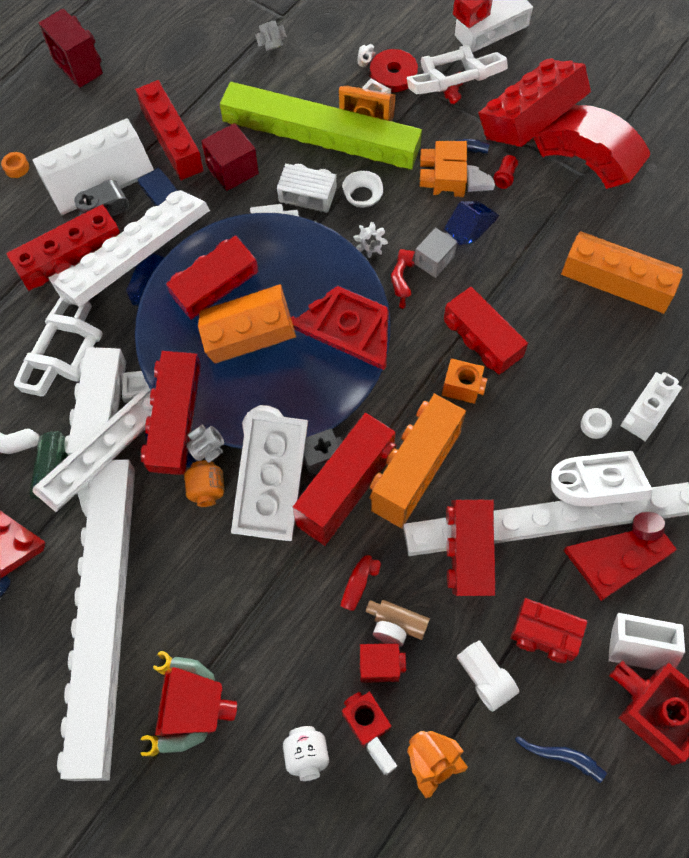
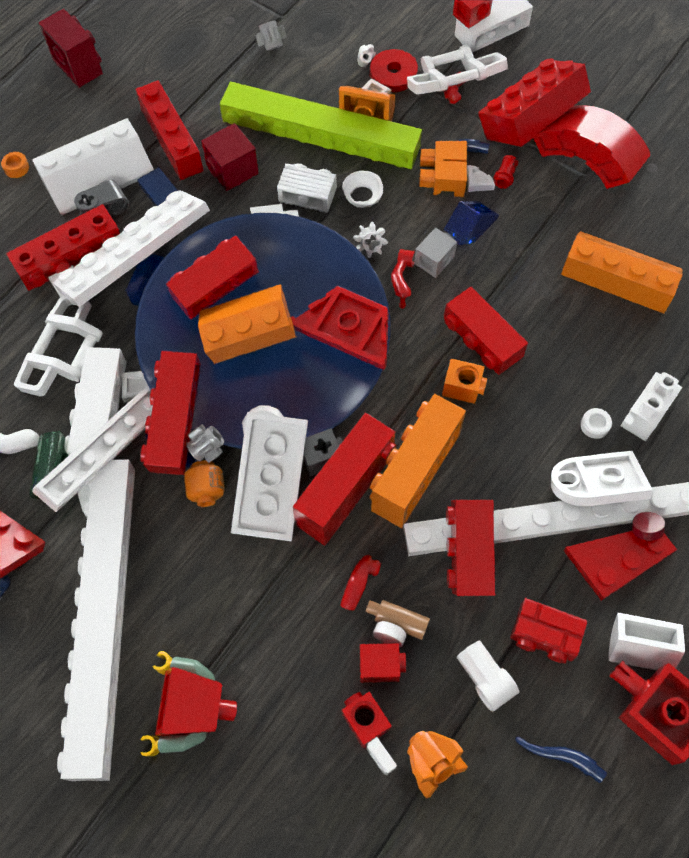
white head [283,726,329,781] -> none

